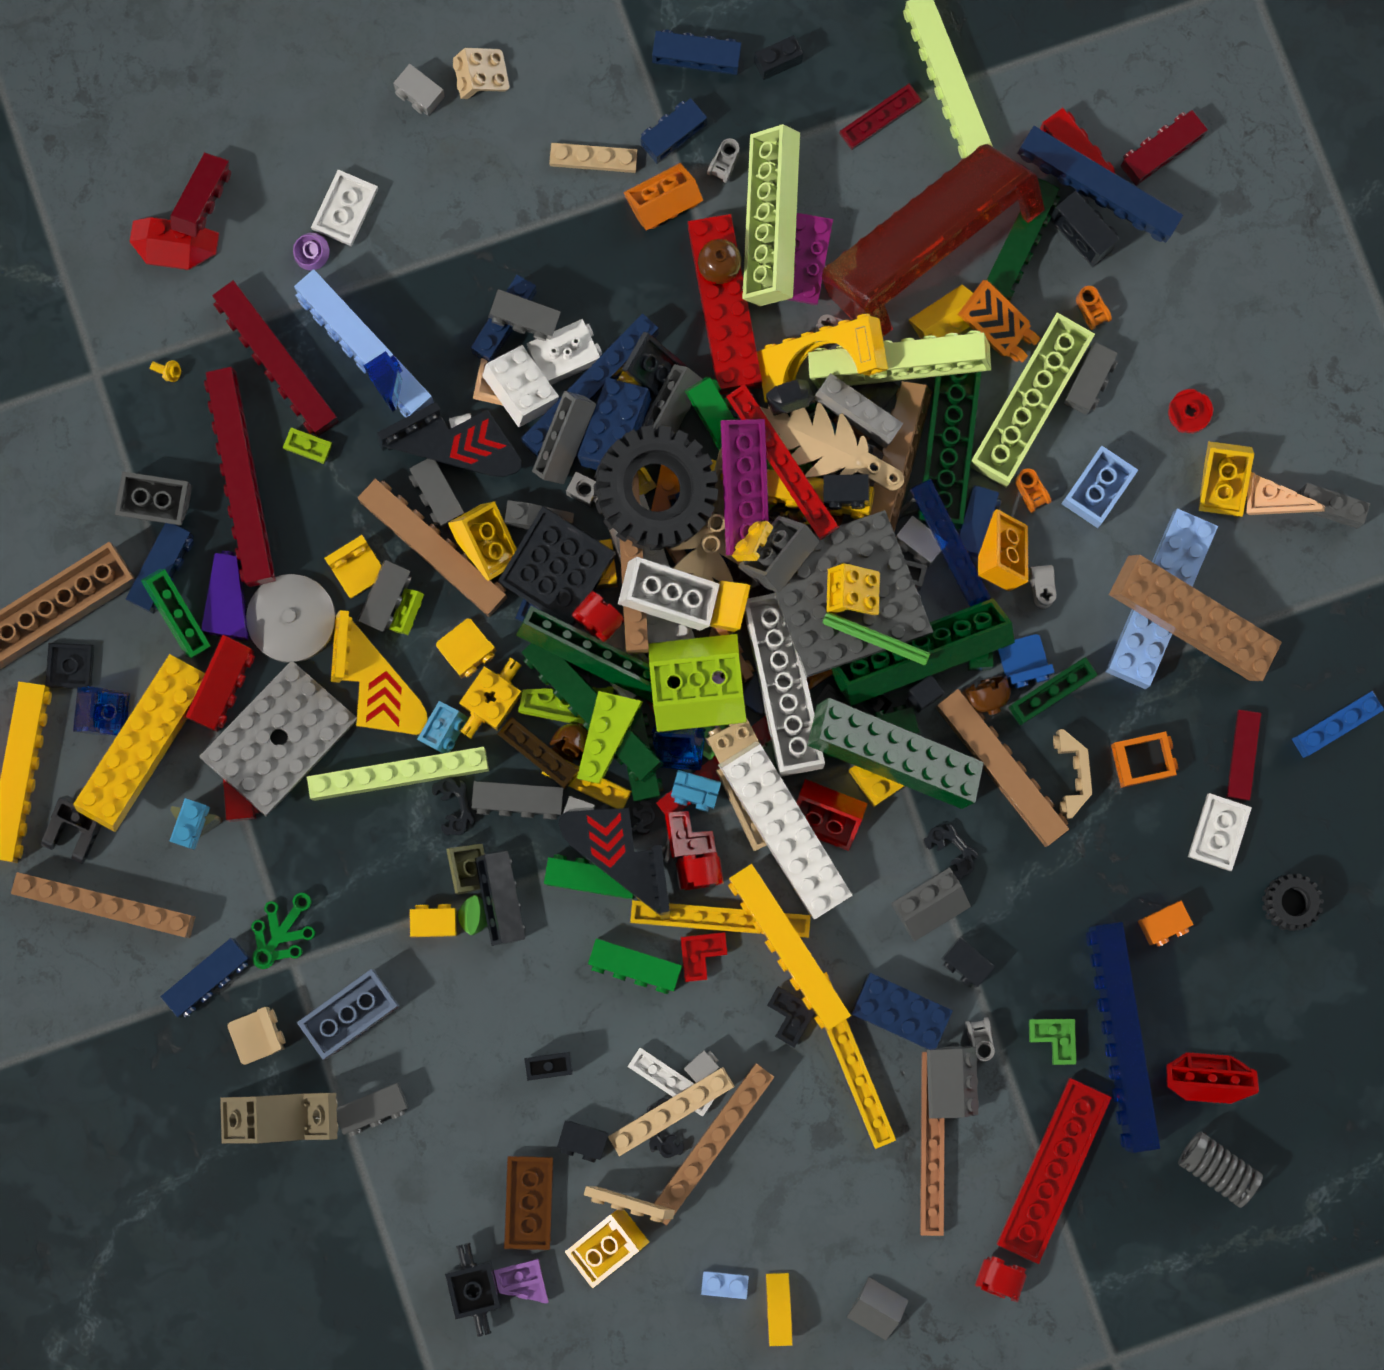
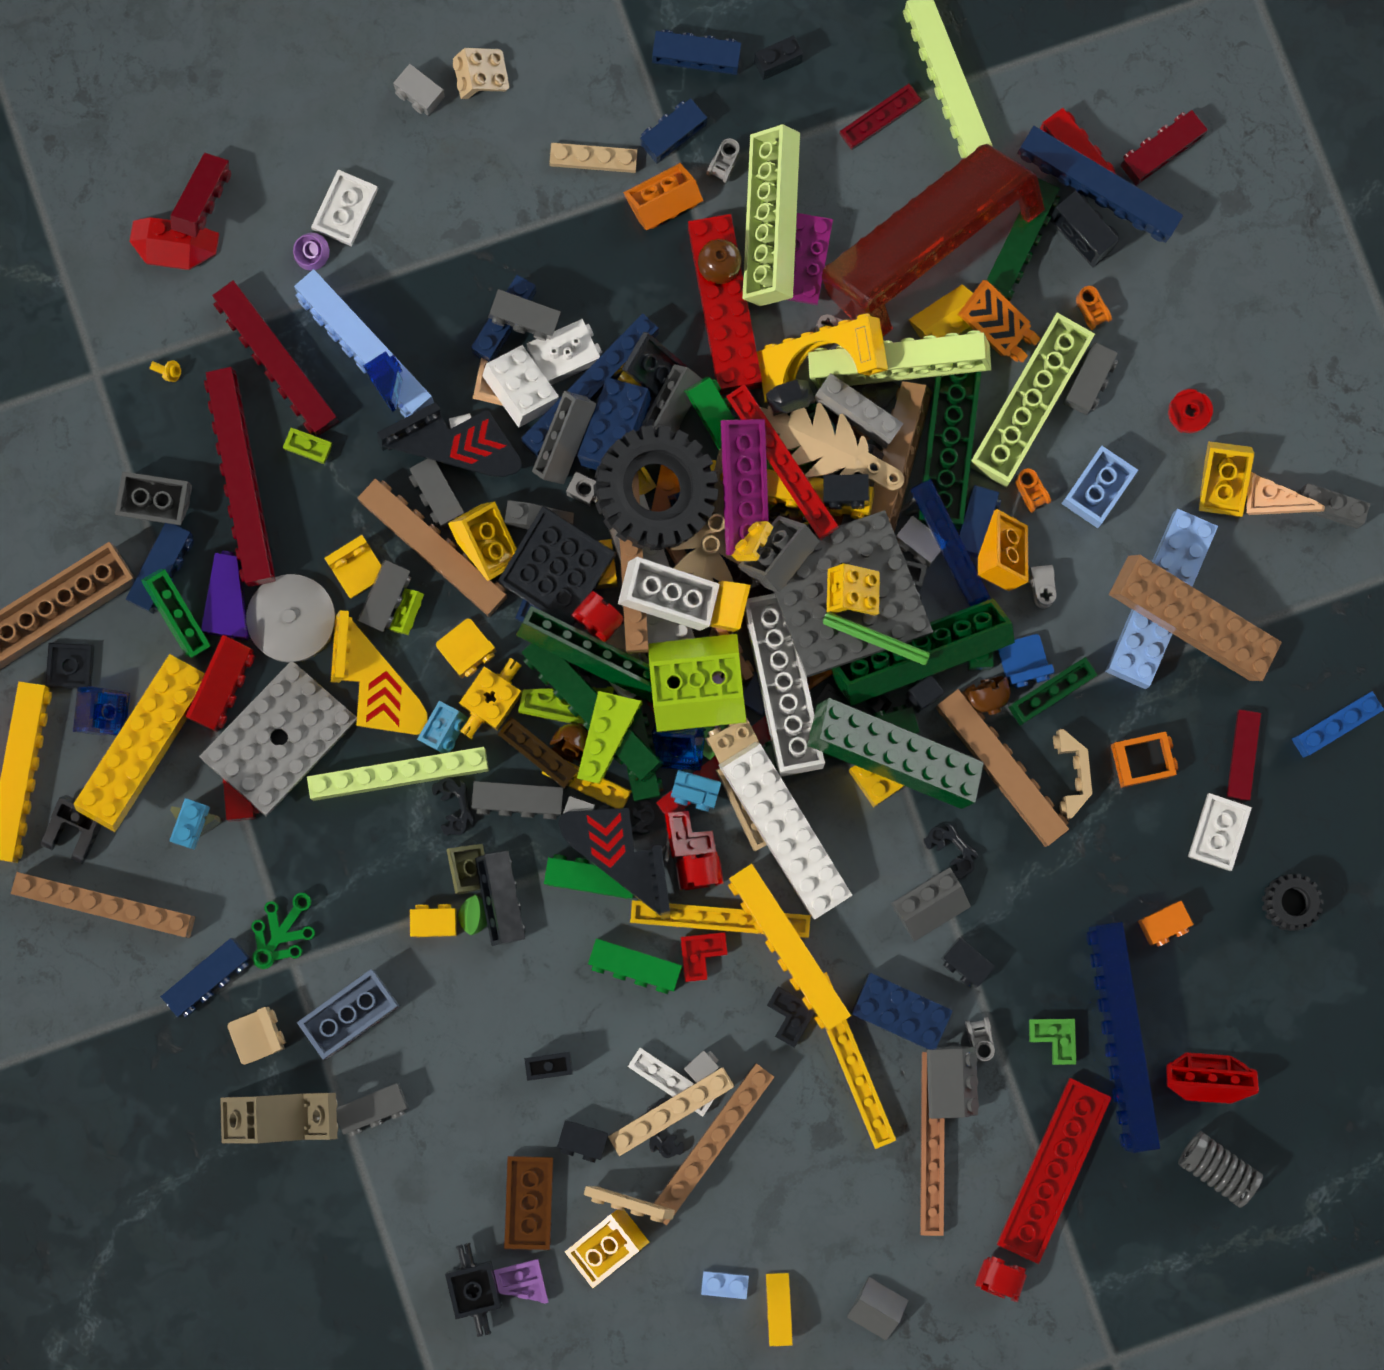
red slope [796,779,868,851] -> none

